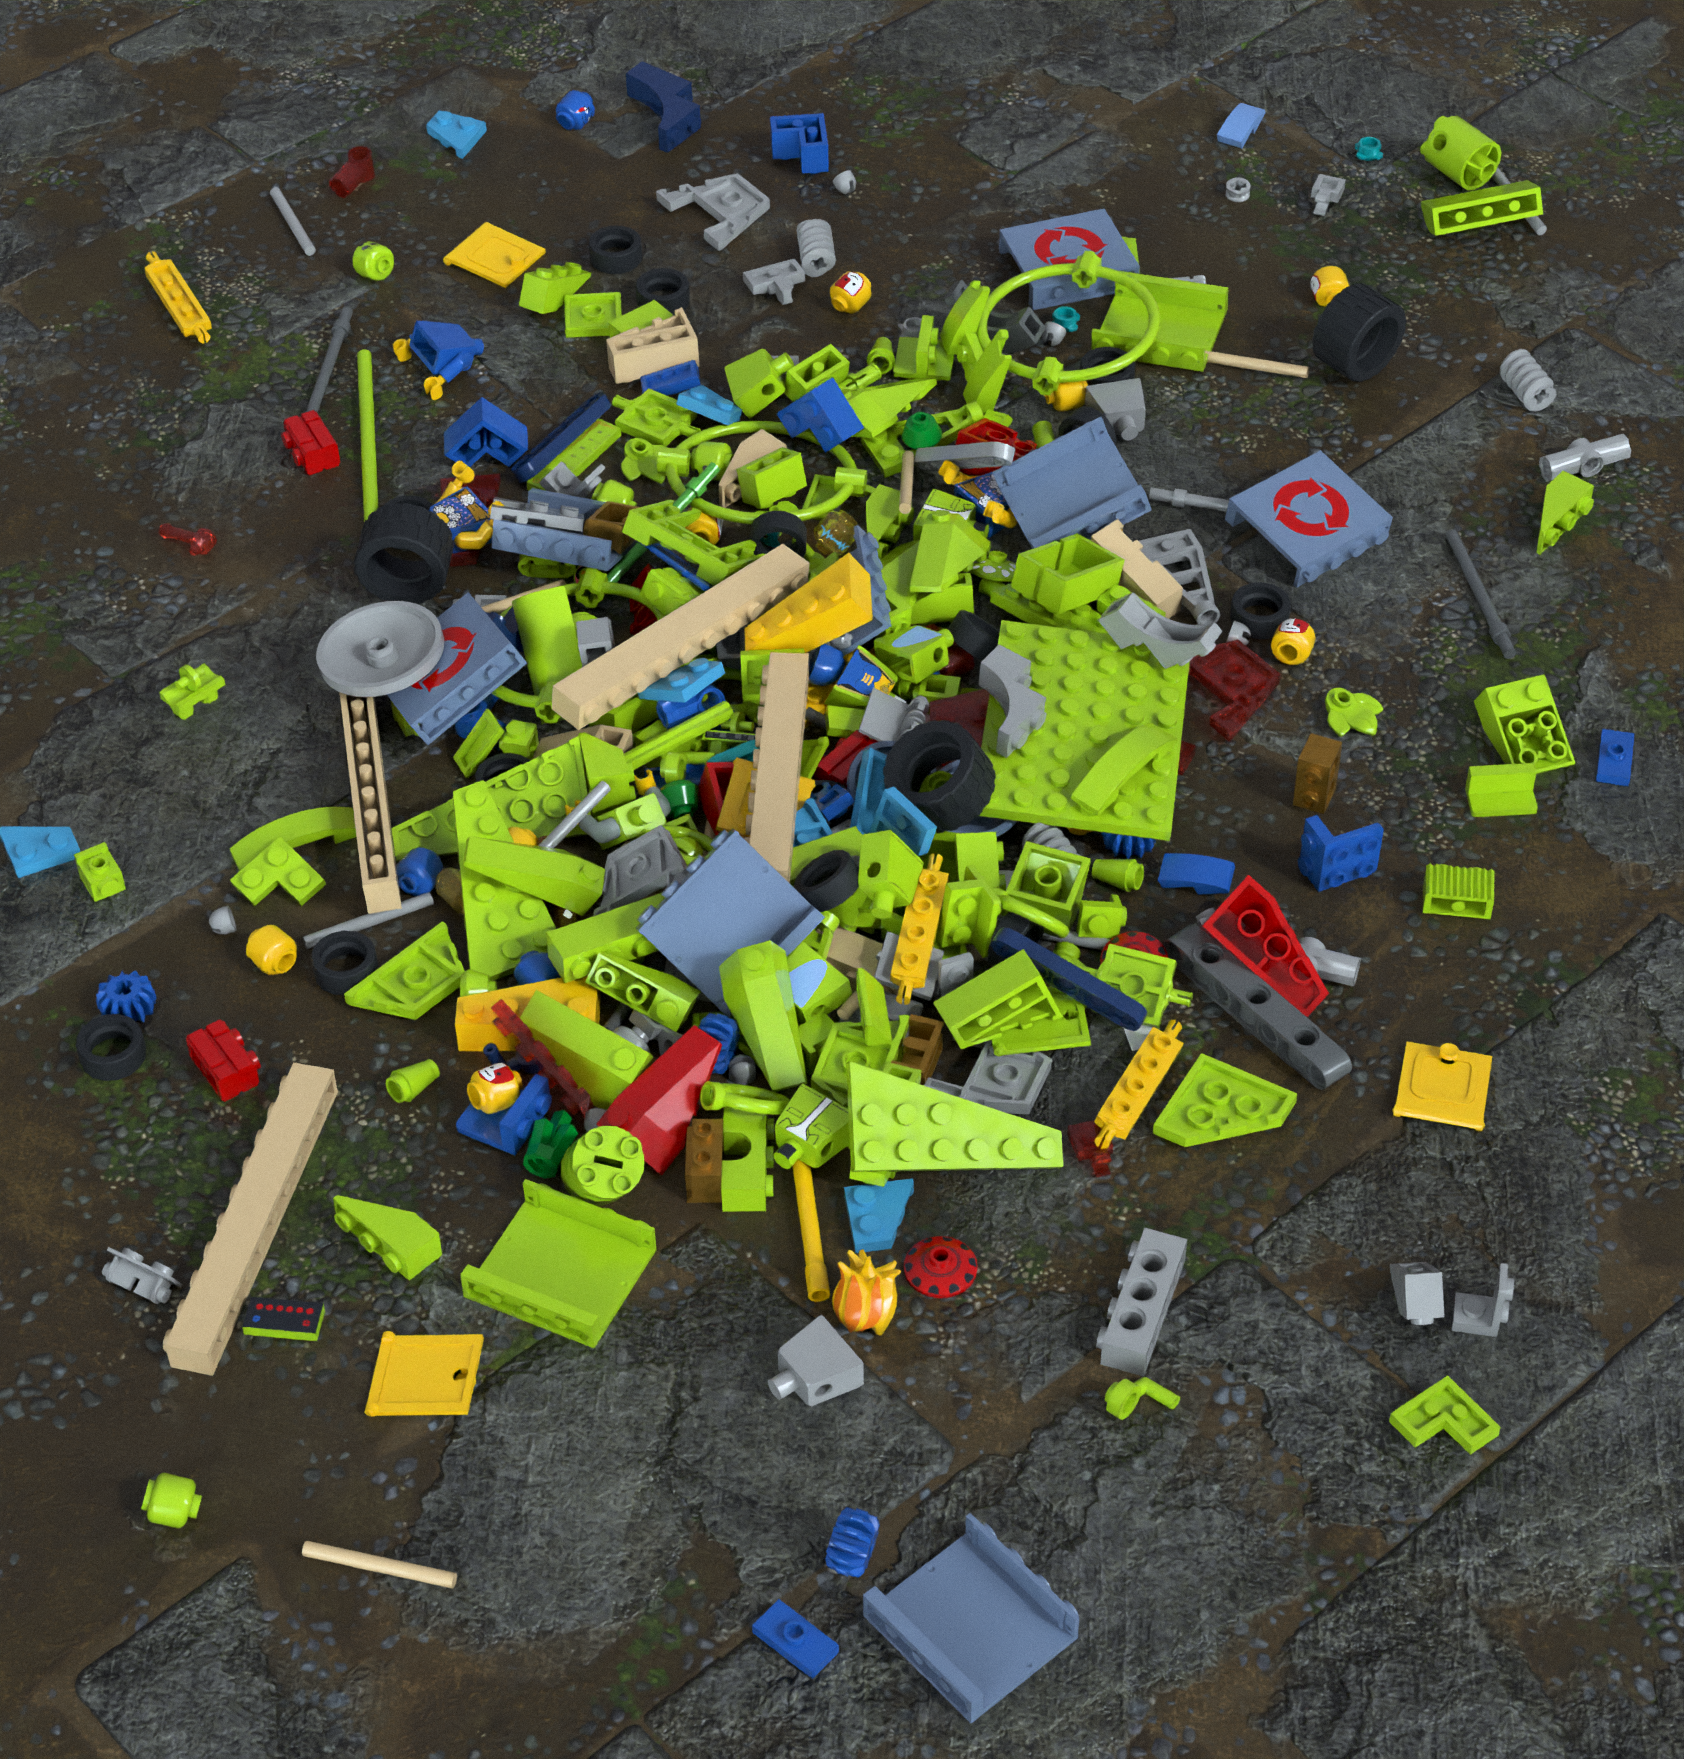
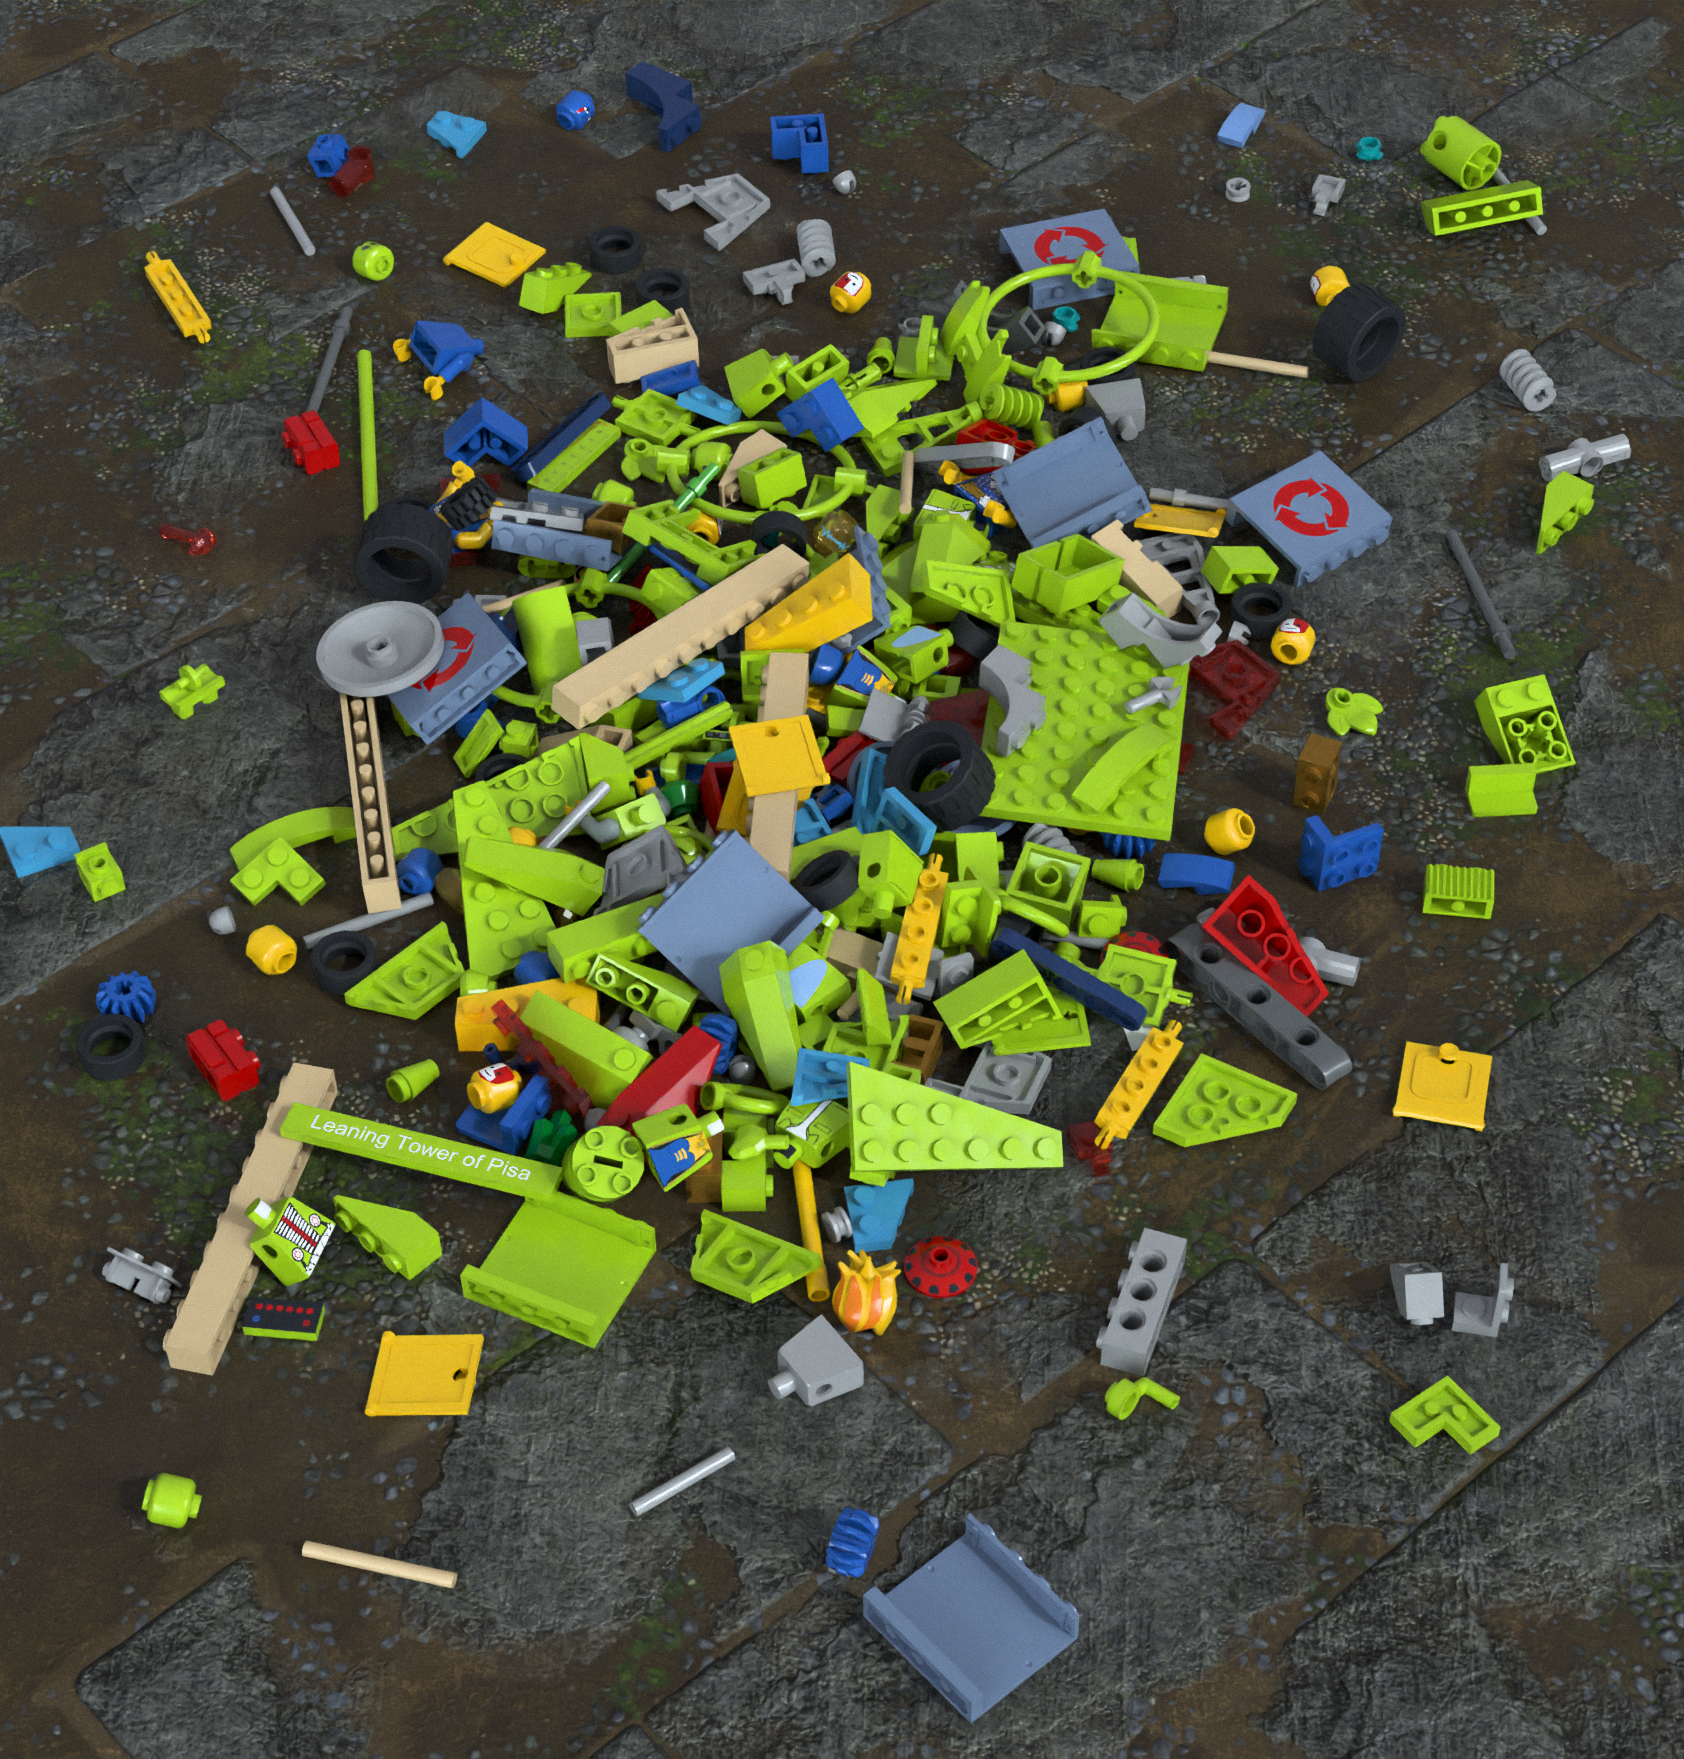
light grey bracket [539,461,605,498] -> none
blue plate [752,1599,839,1679] -> none
green cone [902,412,942,450] -> none
blue plate [1596,729,1635,786] -> none
none -> torso [245,1197,336,1287]
none -> lime tile [280,1102,564,1203]
none -> blue brick [307,134,352,177]
none -> black tyre [439,475,498,531]
none -> light grey bar [629,1446,735,1517]
none -> torso [631,1104,724,1192]
none -> lime wing [690,1209,822,1304]
none -> yellow container [728,715,831,797]
none -> lime rock [728,1123,789,1161]
none -> dark azure wing [790,1048,870,1106]
none -> light grey bush [821,1206,853,1244]
none -> lime wing [920,560,1016,628]
none -> lime piece [979,382,1044,430]
none -> light grey bar [1125,677,1182,714]
none -> yellow container [1134,503,1226,538]
none -> lime brick [1200,546,1279,594]
none -> yellow head [1204,808,1255,855]

